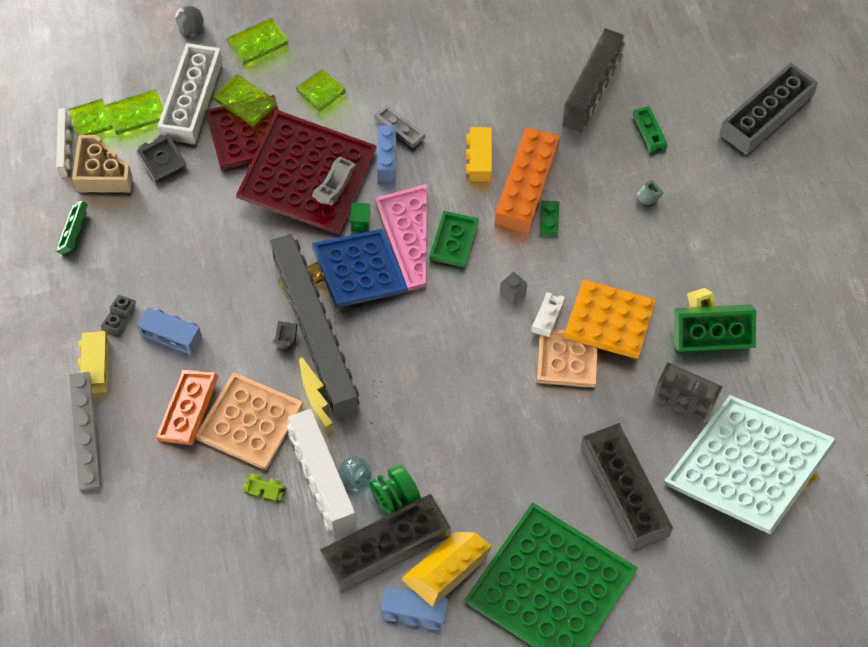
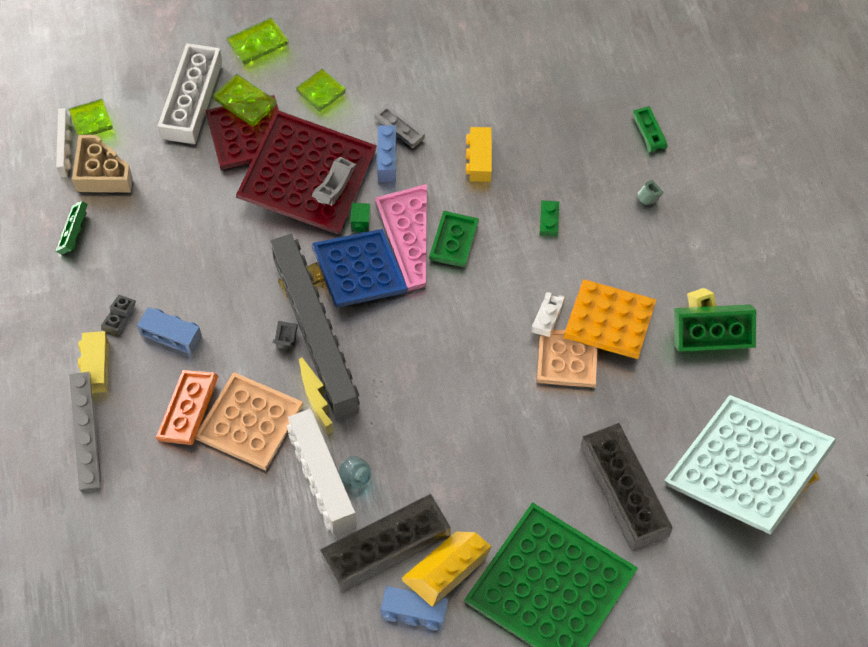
clear neon green plate [105,89,164,135] -> none
dark grey plate [136,134,187,182] -> none
dark grey hair [175,6,204,36] -> none
lime hinge [242,473,287,501] -> none
green wheel [369,463,421,518] -> none
orange brick [495,127,560,234] -> none
dark grey brick [500,271,527,306] -> none
clear smoke brick [562,28,626,133] -> none
clear smoke brick [653,362,723,423] -> none
dark grey brick [719,63,818,155] -> none

